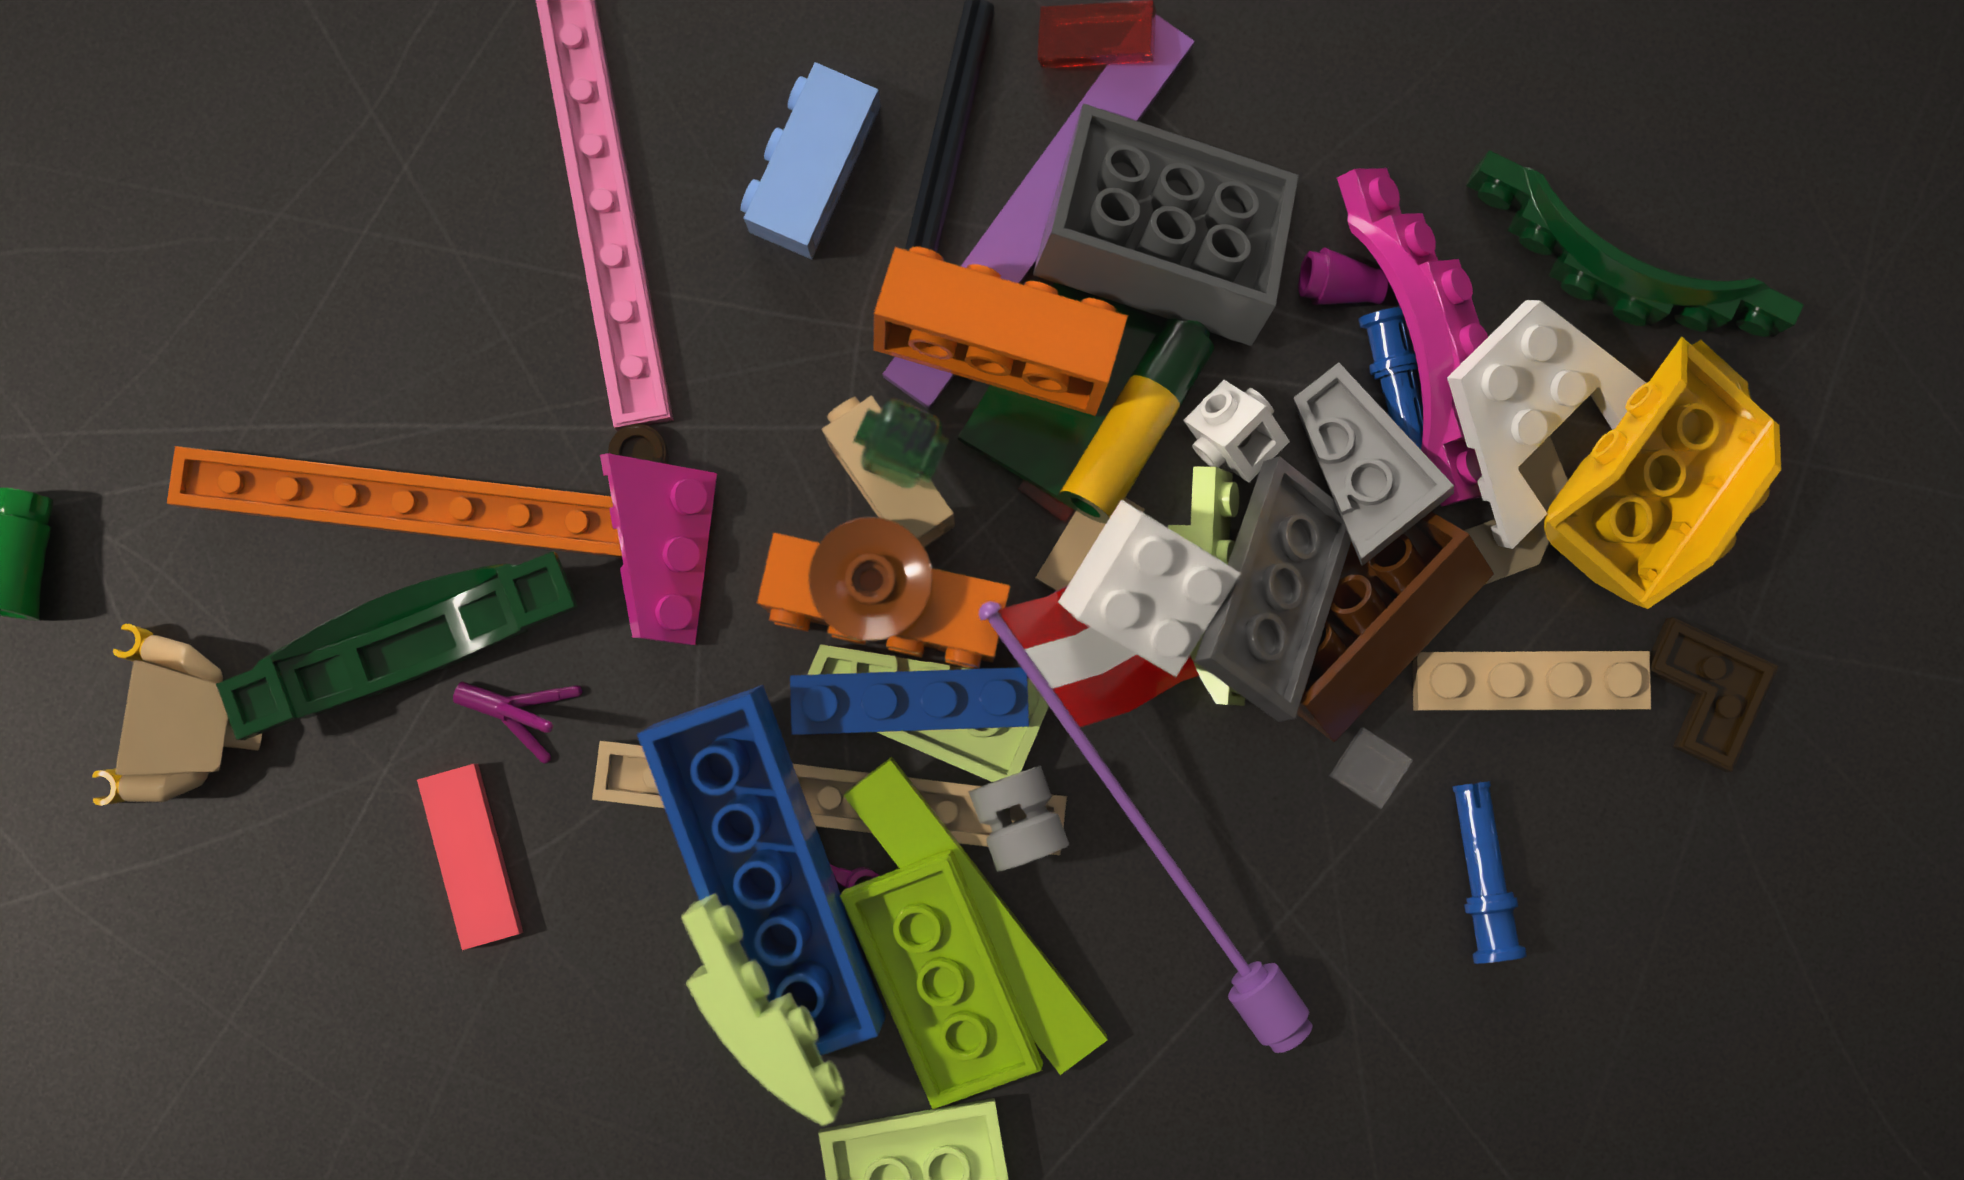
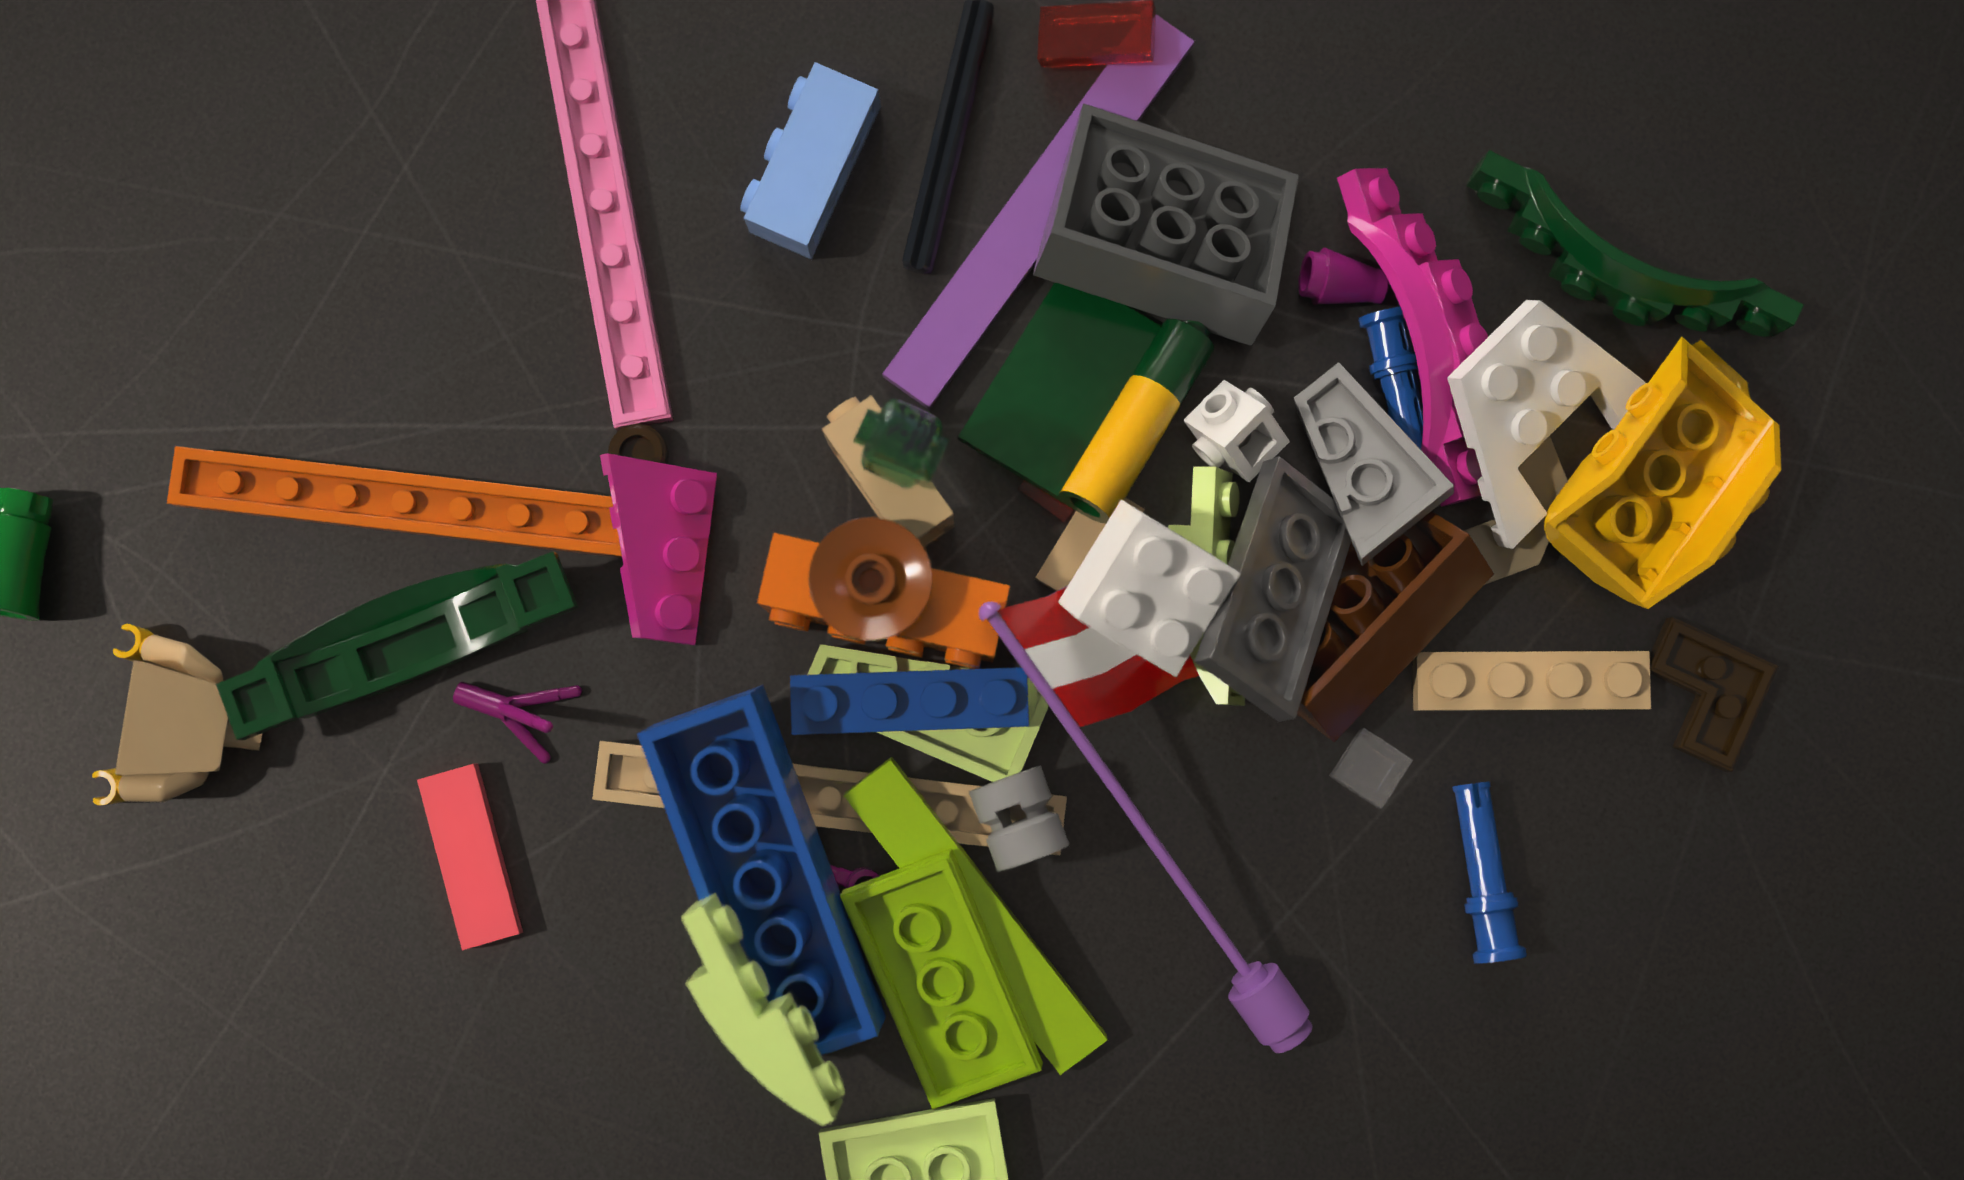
orange brick [874,247,1128,416] -> none

